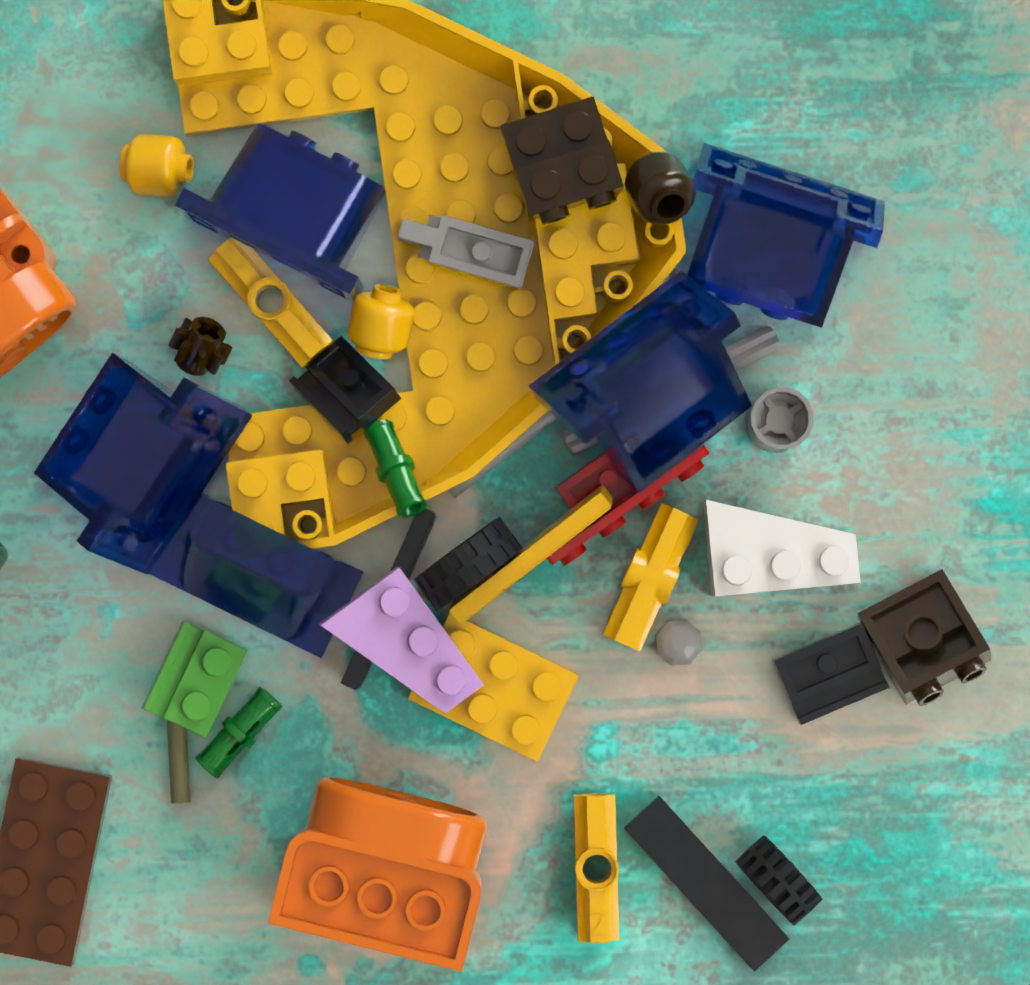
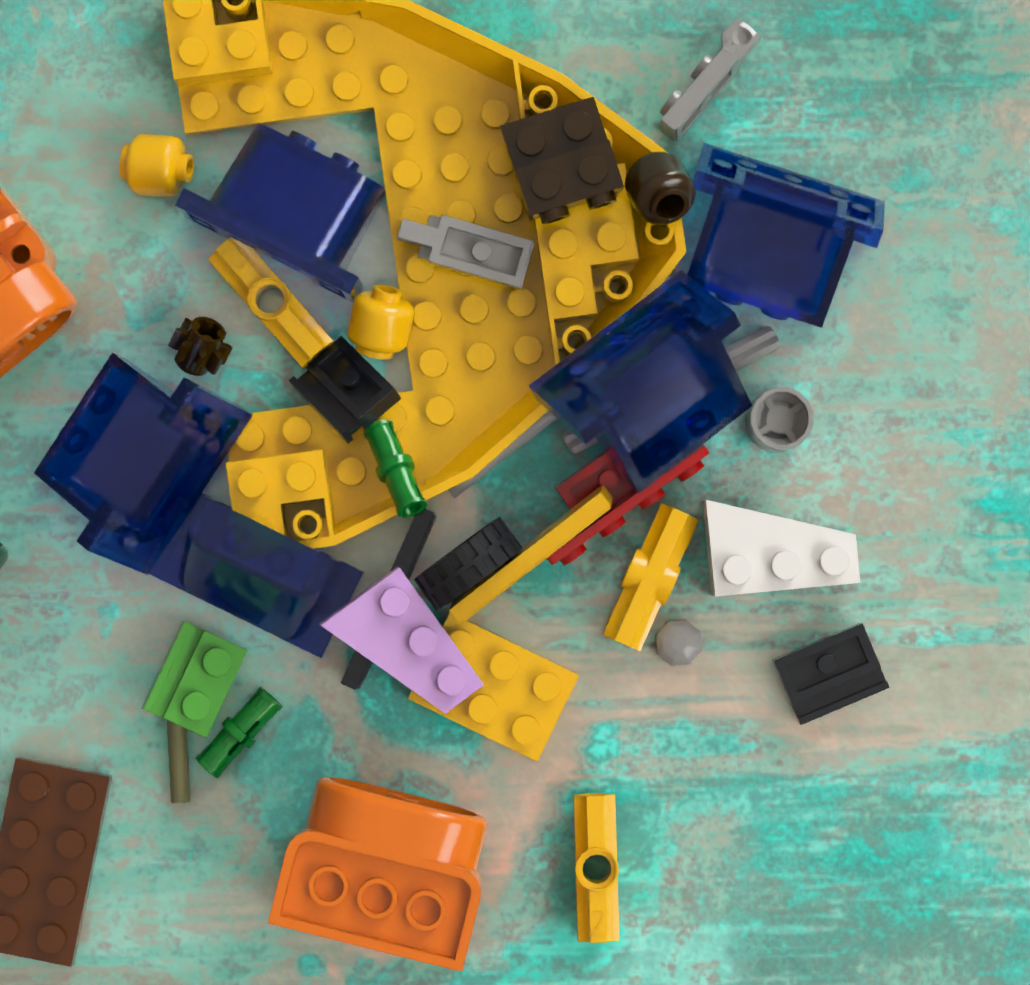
black tile [624,795,790,972] -> none
black tyre [735,835,823,926] -> none
dark brown plate [857,569,991,706] -> none
none -> light grey hinge [660,18,761,141]

